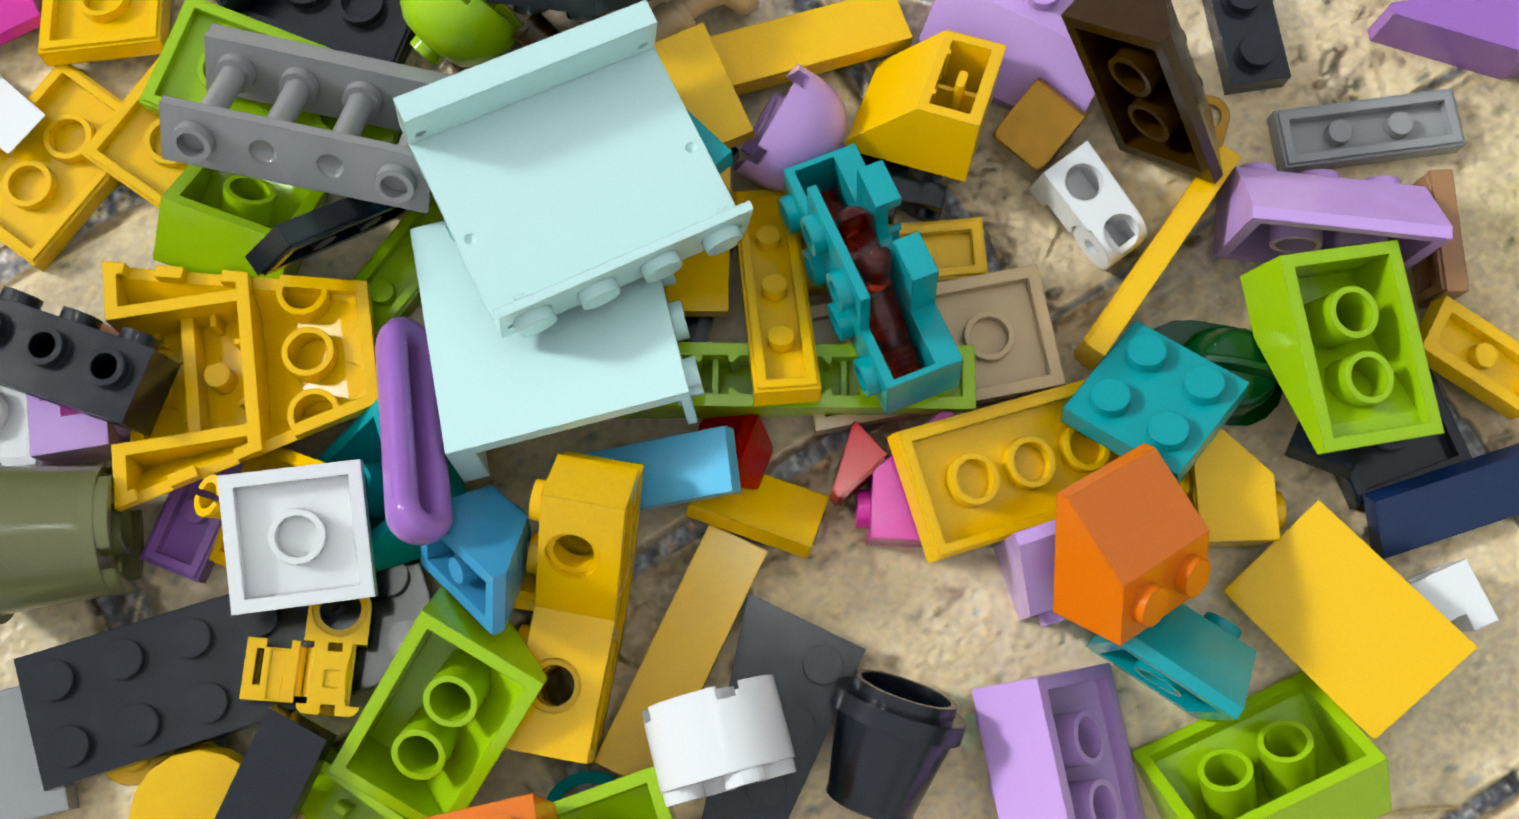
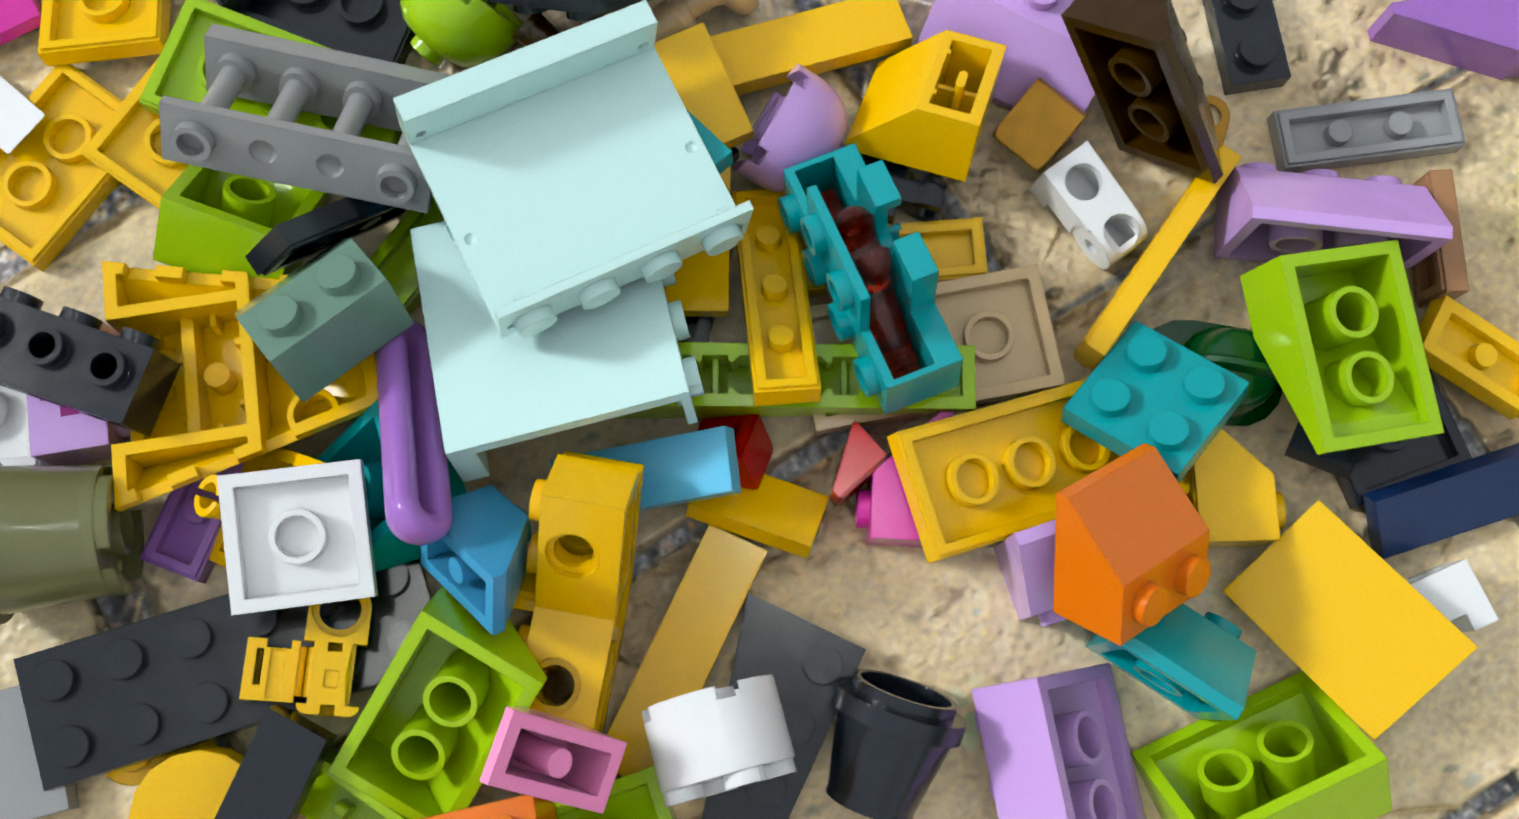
none -> sand green slope [234,237,415,403]
none -> bright pink slope [480,706,627,814]

